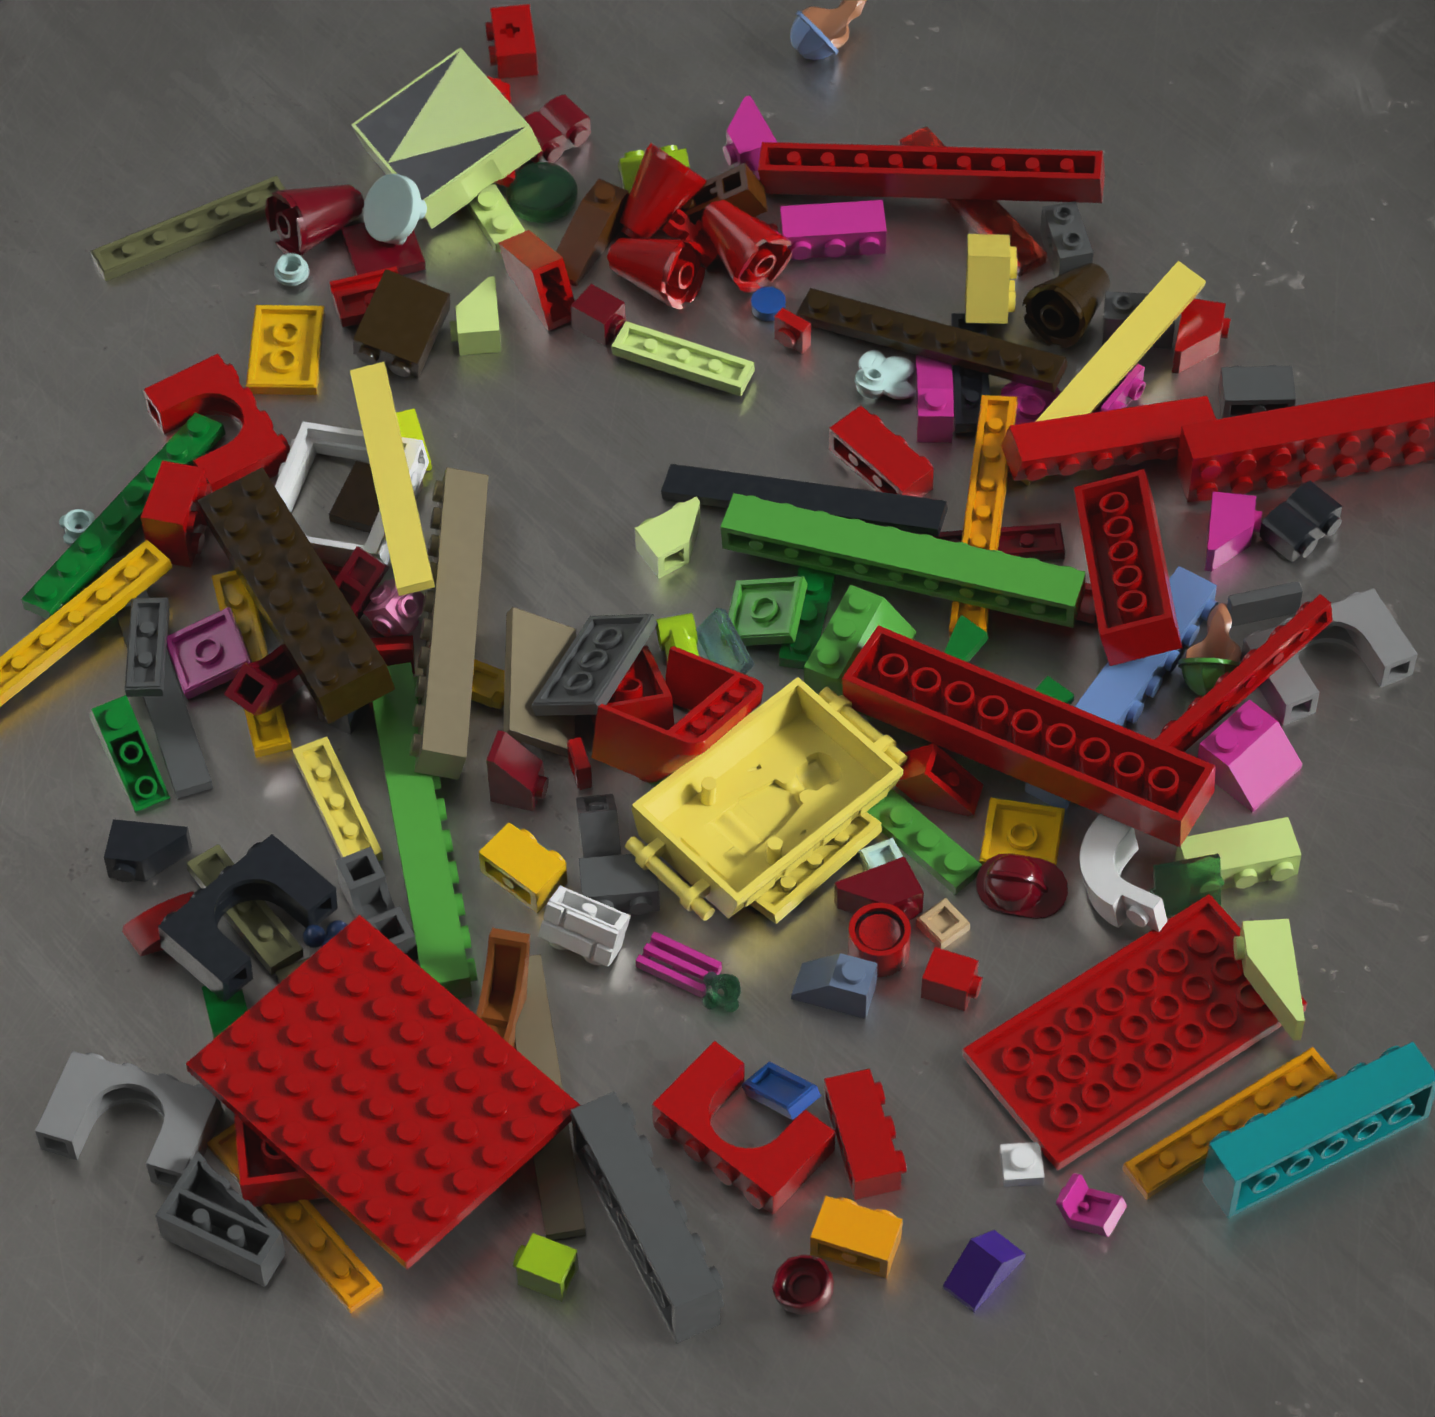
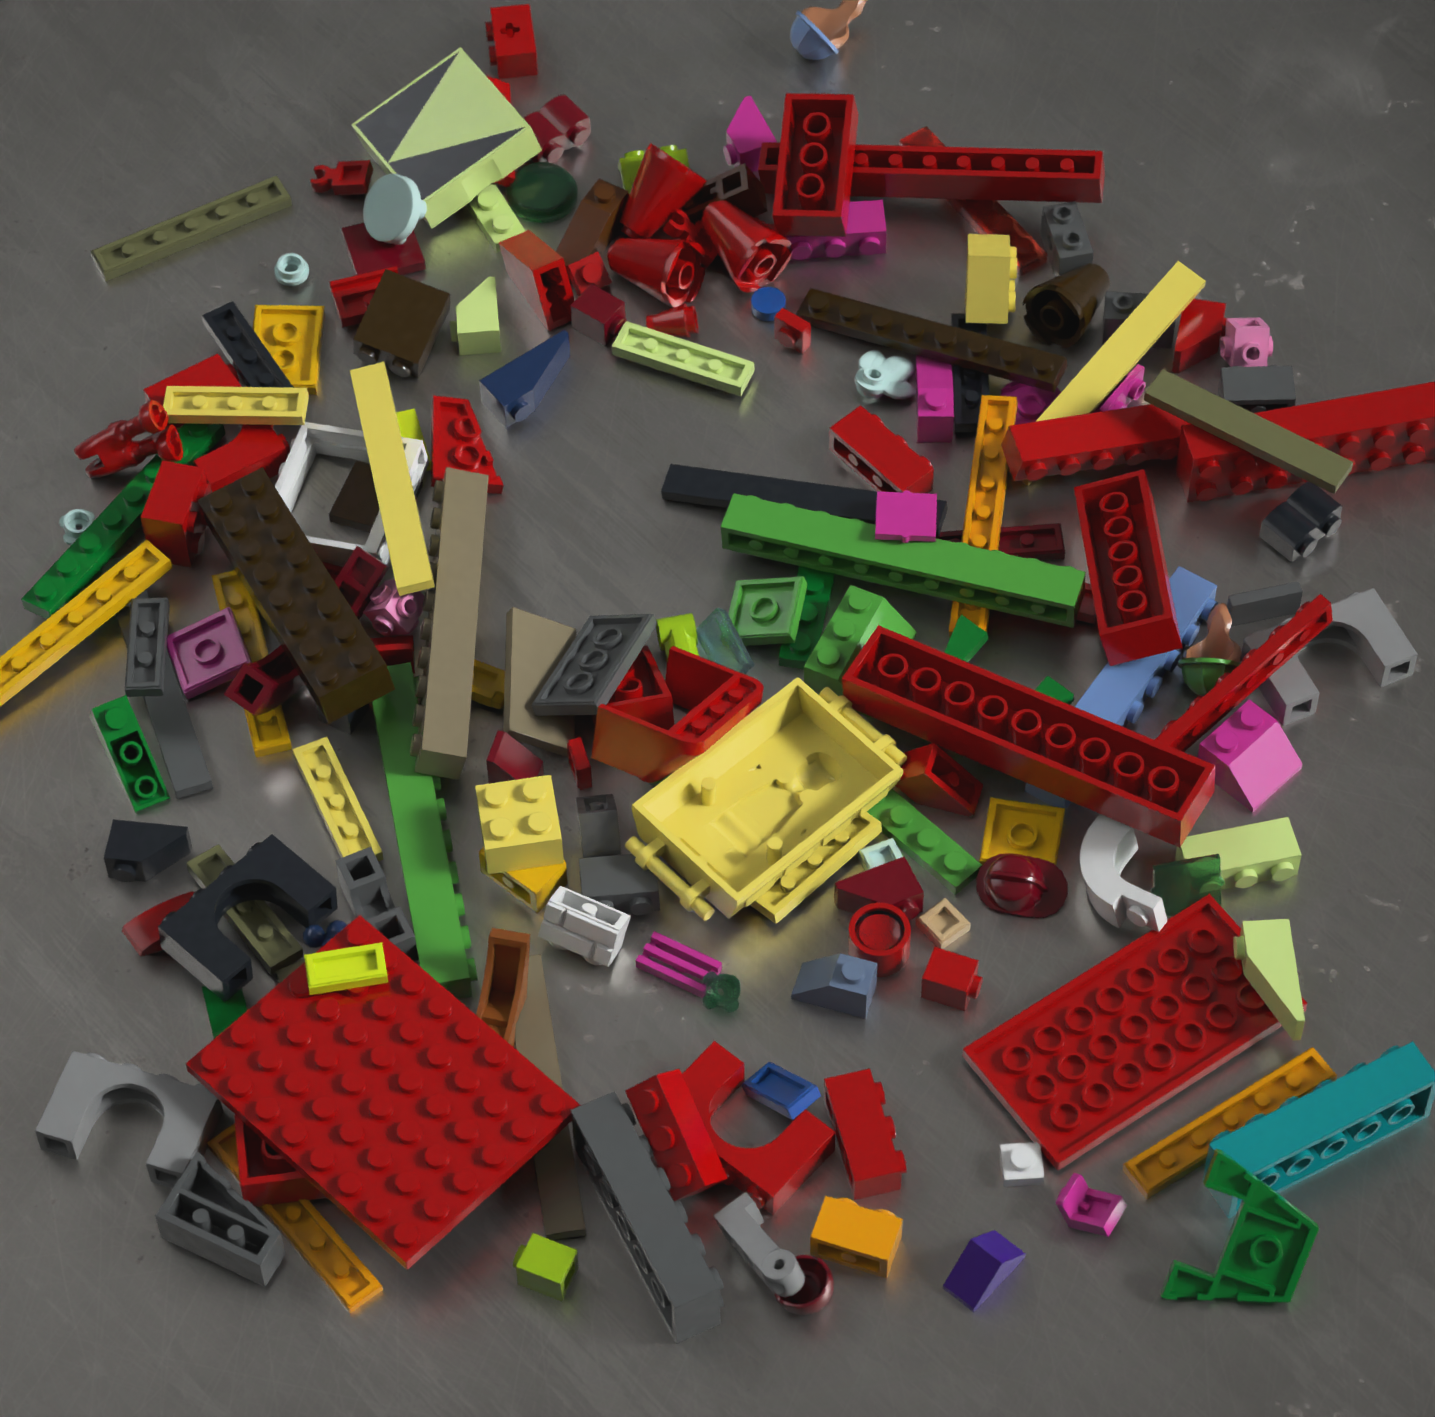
dark red cone [265,184,364,256] -> none
yellowish green slope [635,497,701,579] -> none
dark pink slope [1205,492,1262,572] -> none
none -> red piece [74,400,183,478]
none -> light yellow plate [163,386,309,425]
none -> black plate [202,301,294,388]
none -> neon yellow tile [304,942,388,995]
none -> red plate [310,160,374,195]
none -> red wing [431,395,504,494]
none -> light yellow brick [475,775,564,874]
none -> dark blue slope [479,330,570,428]
none -> red plate [566,252,613,297]
none -> red brick [625,1069,728,1201]
none -> red cone [646,304,698,338]
none -> light grey leg [713,1192,805,1297]
none -> red brick [772,93,858,237]
none -> dark pink piece [875,490,937,543]
none -> olive tile [1144,369,1353,494]
none -> green wing [1160,1148,1319,1303]
none -> bright pink brick [1220,318,1273,367]

